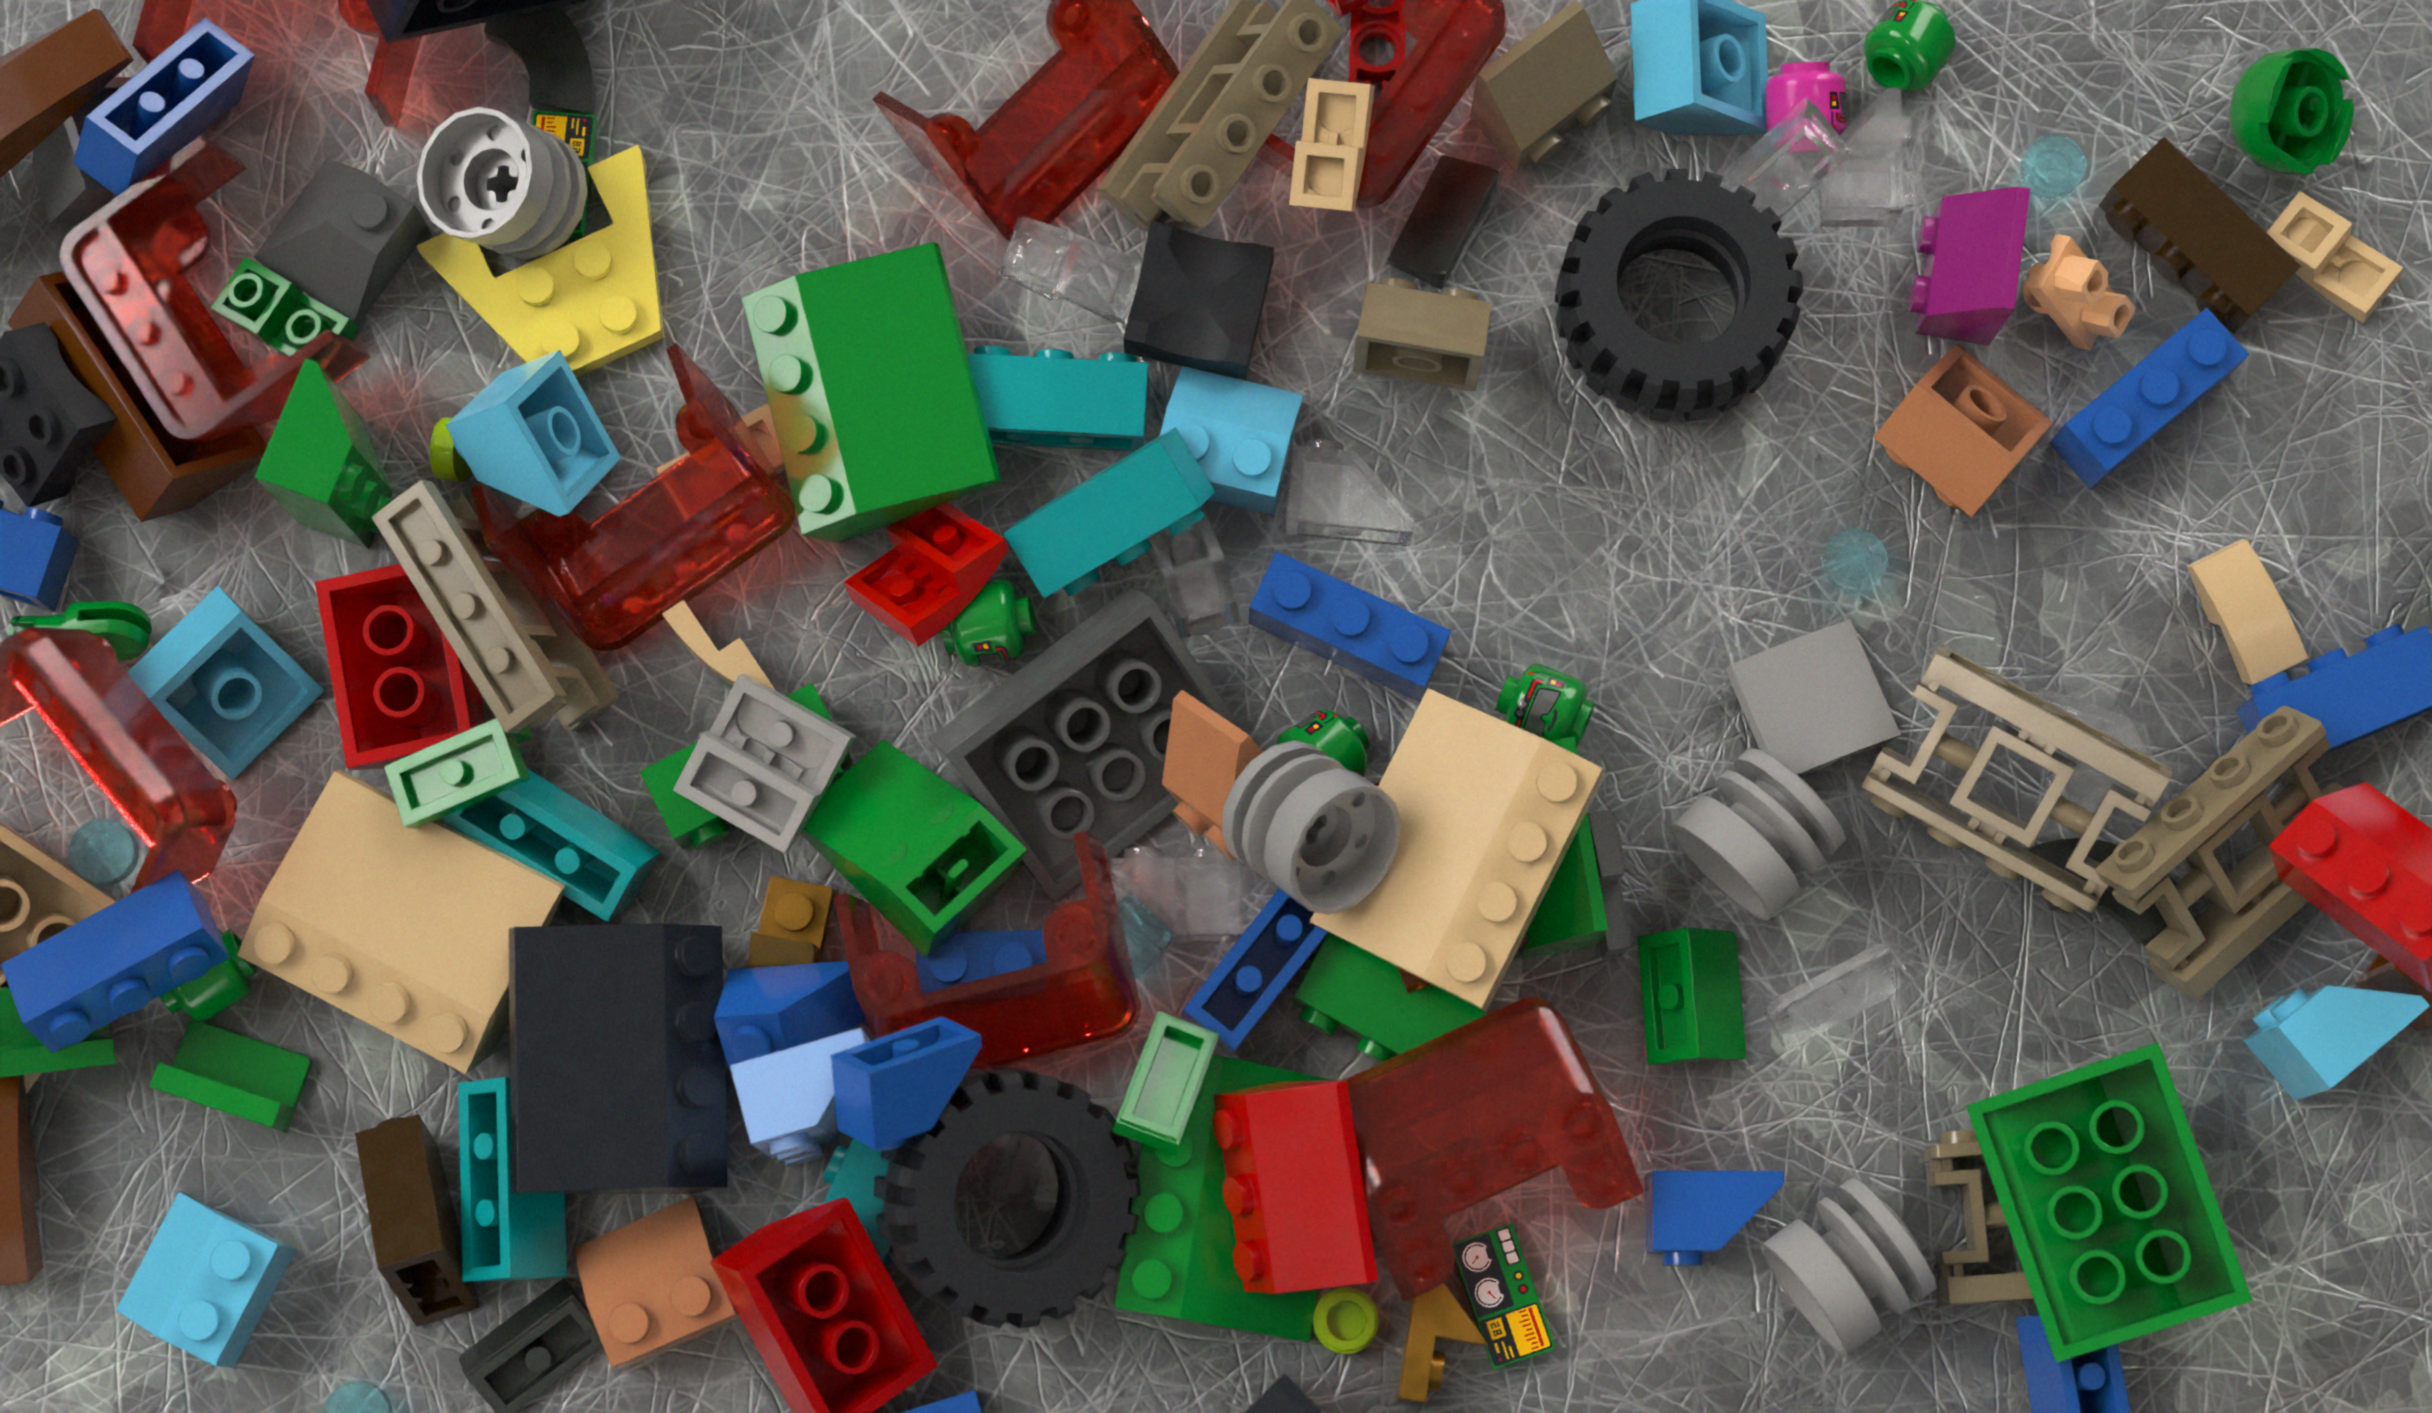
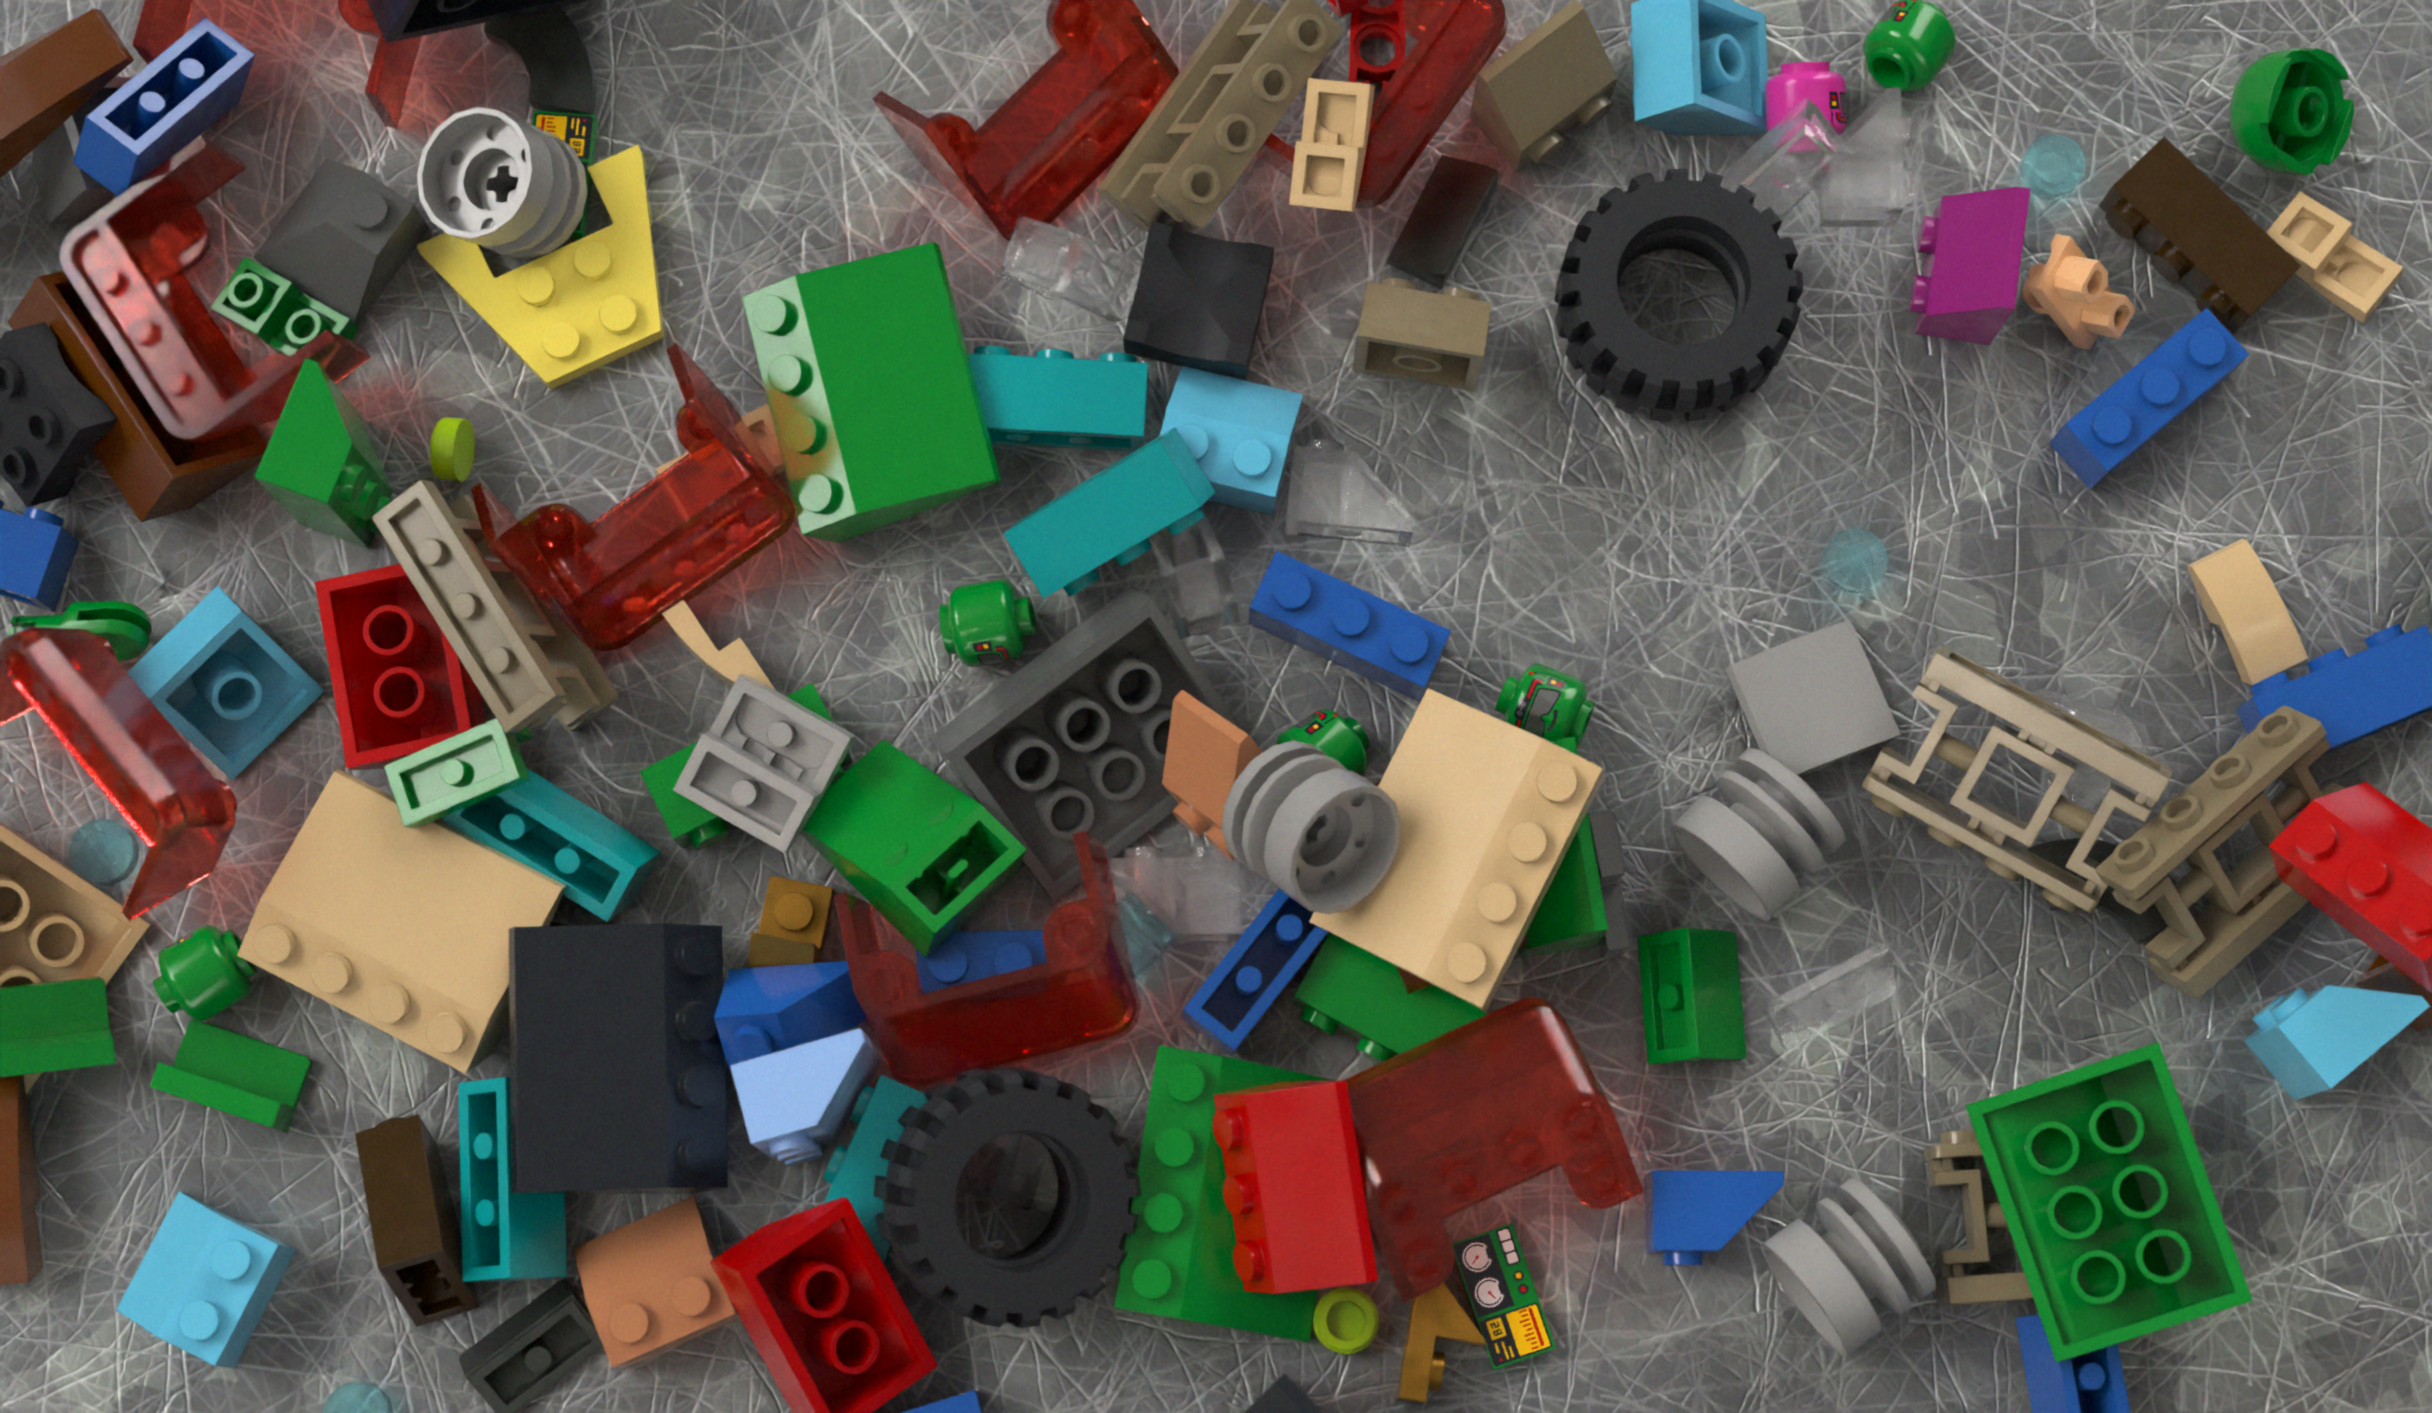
blue brick [1,869,230,1054] -> none
medium azure slope [445,350,621,517] -> none
blue slope [831,1016,982,1150] -> none
red slope [844,502,1008,647] -> none
tile [1112,1011,1220,1155] -> none
nougat slope [1874,343,2054,518] -> none

